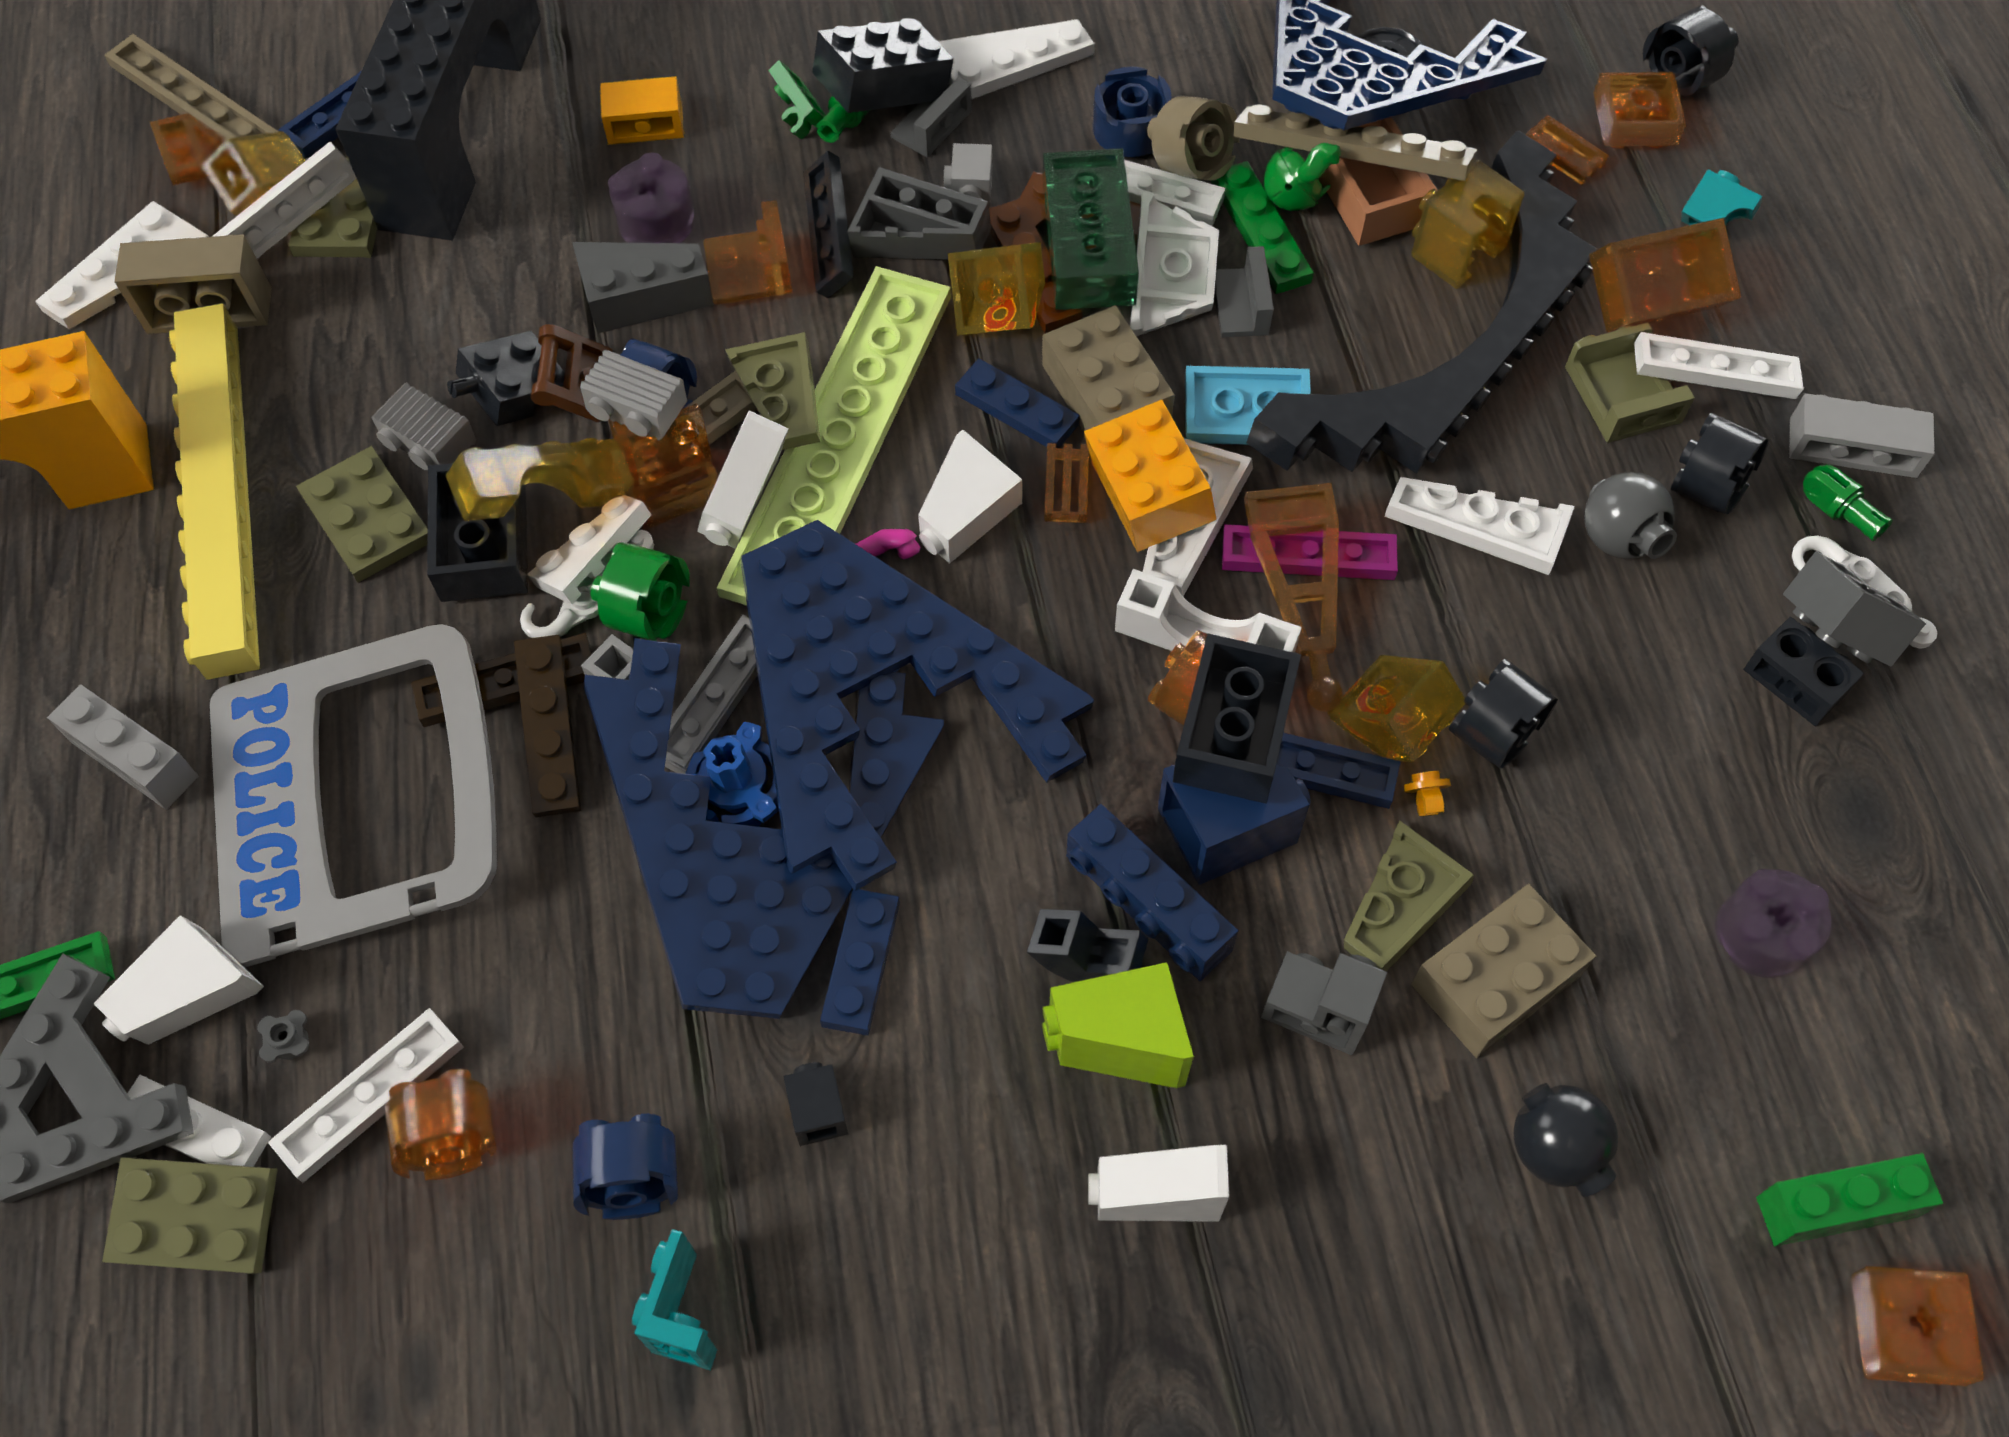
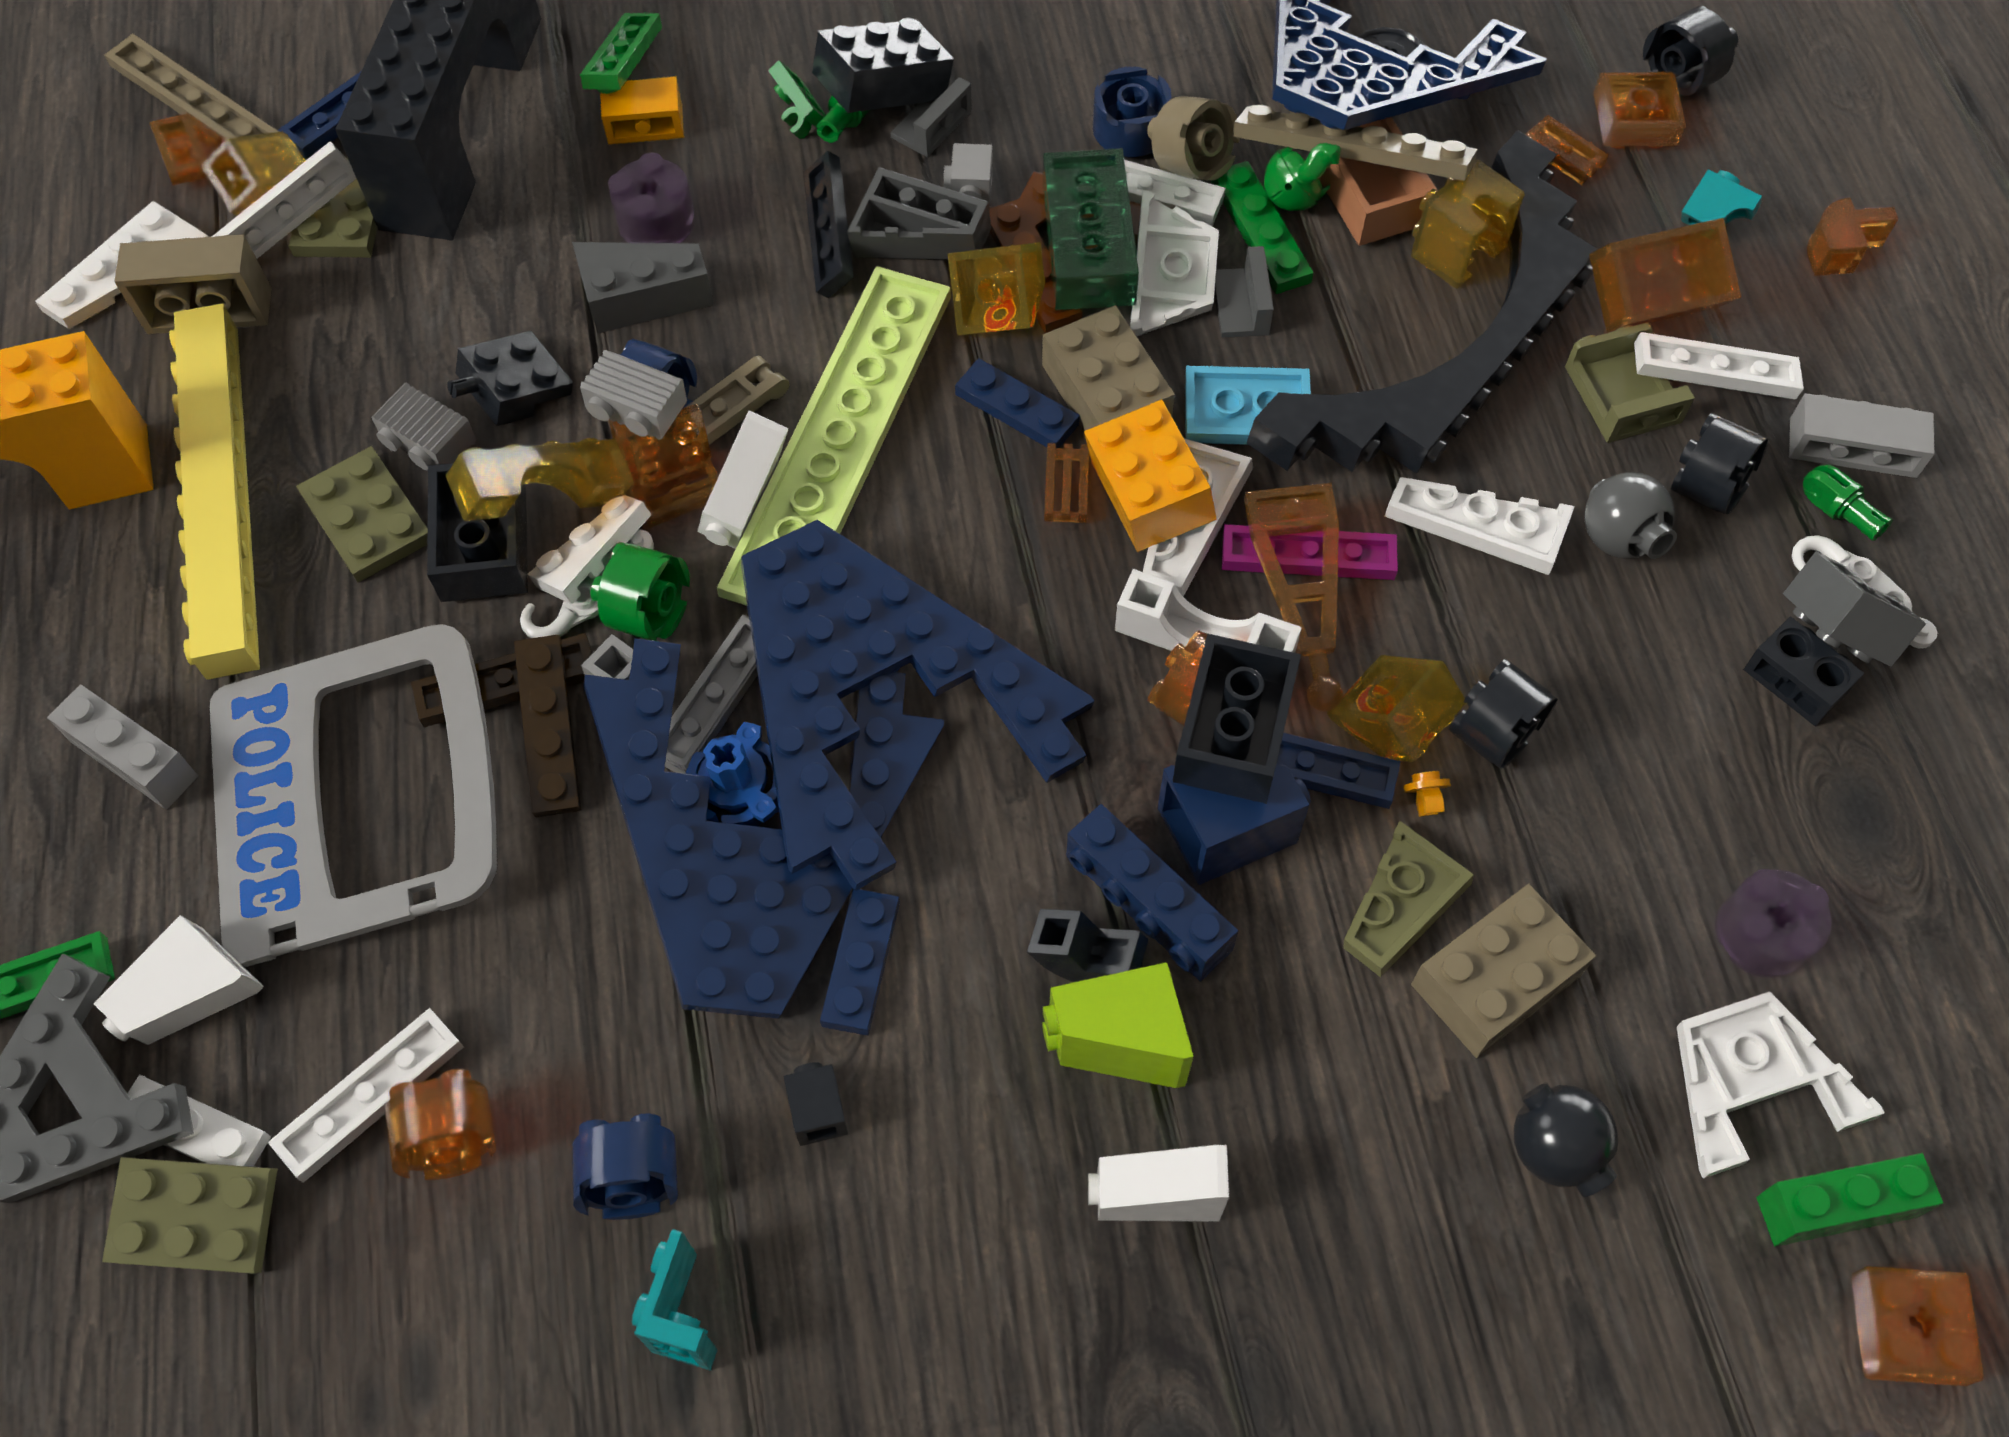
dark grey plate [257,1010,309,1063] -> none
reddish brown plate [531,324,613,423] -> none
clear orange bracket [703,200,793,304] -> none
olive wing [725,332,820,450] -> none
dark pink arm [856,529,920,559] -> none
white slope [918,430,1022,564] -> none
white wing [938,20,1094,99] -> none
dark grey brick [1261,951,1387,1055] -> none
none -> green plate [580,13,662,94]
none -> white wing [1677,992,1885,1179]
none -> clear orange brick [1807,197,1898,276]

